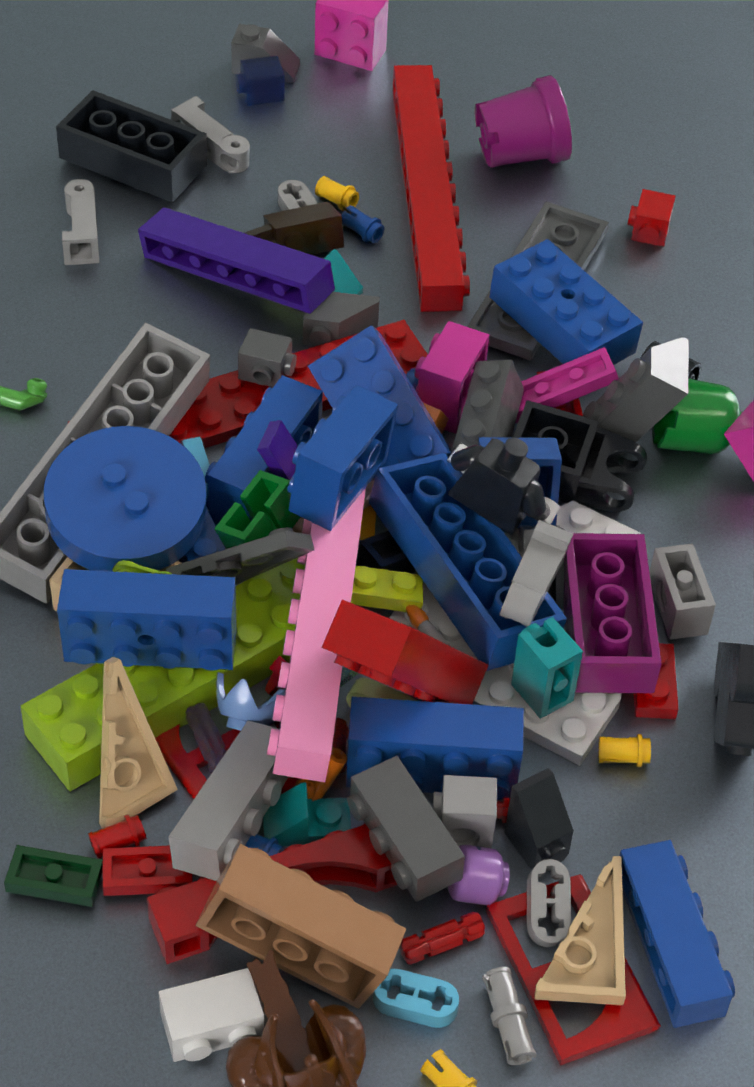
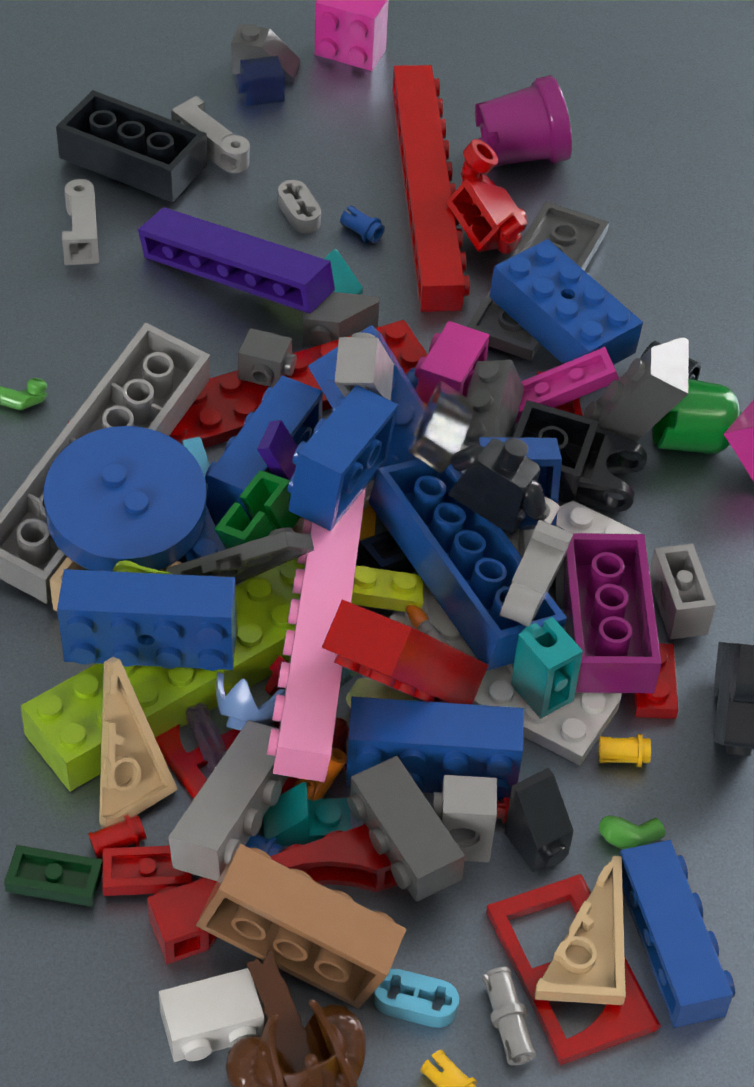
dark brown hinge [244,202,344,255] -> none
yellow pin [315,176,359,211] -> none
red axle [399,911,485,965] -> none
medium lavender head [448,845,510,905] -> none
light grey beam [527,859,571,948] -> none
red brick [627,189,676,247] -> none
none -> light grey brick [335,333,394,401]
none -> clear smoke slope [409,381,473,473]
none -> red torso [446,139,527,254]
none -> bright green arm [599,815,666,850]

